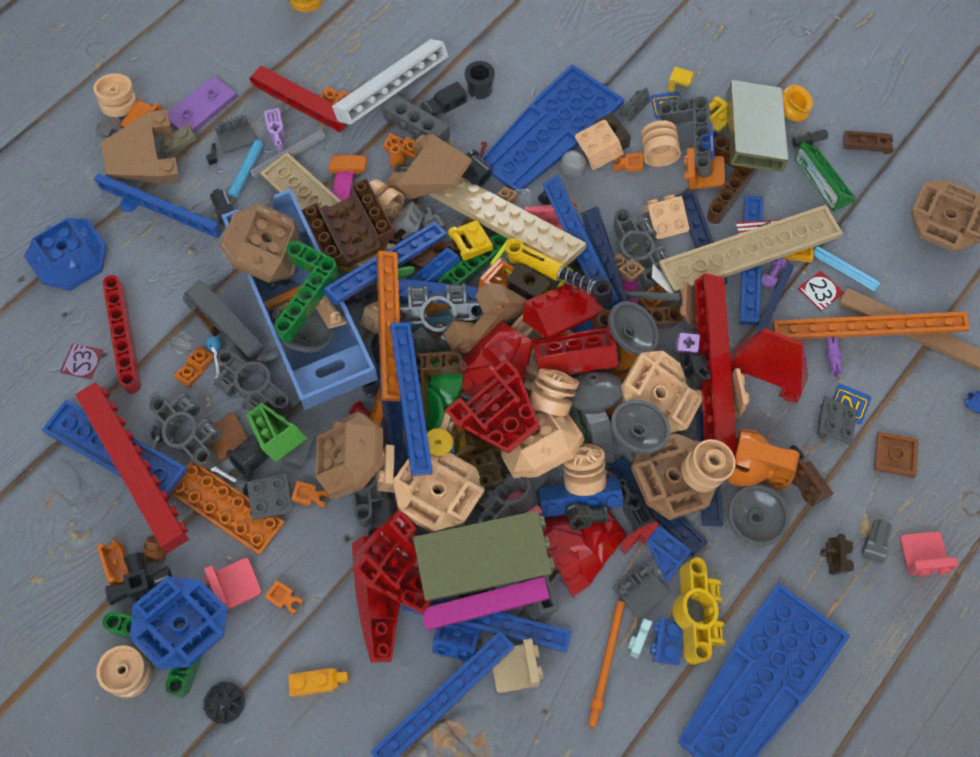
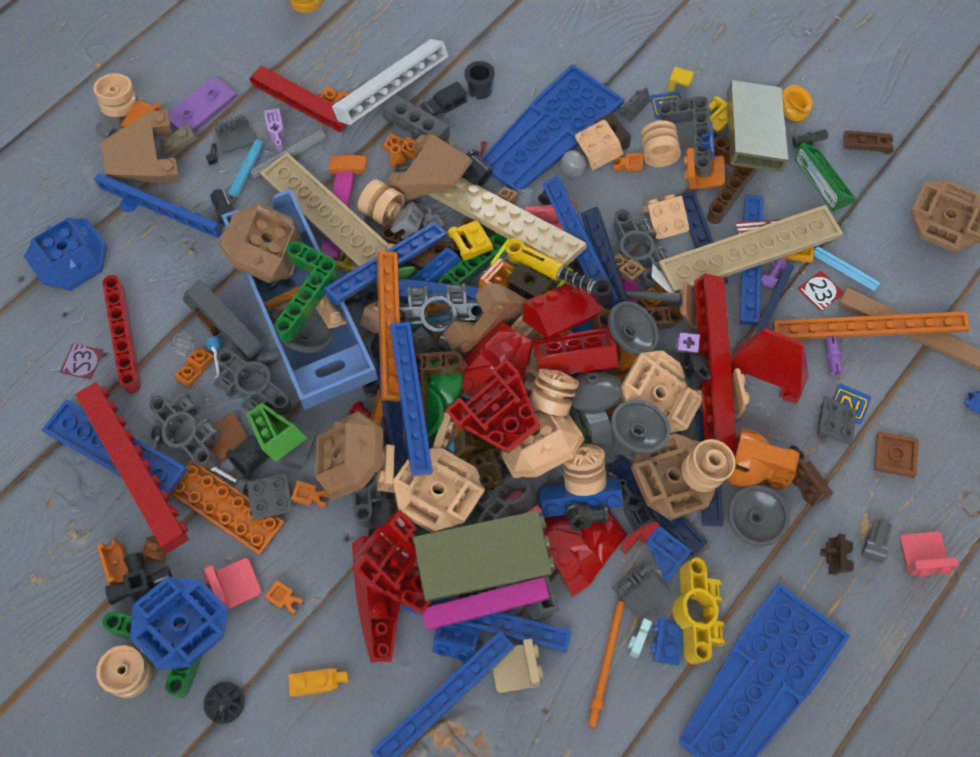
reddish brown slope [301,178,395,267] -> none
yellow piece [427,428,453,456] -> none

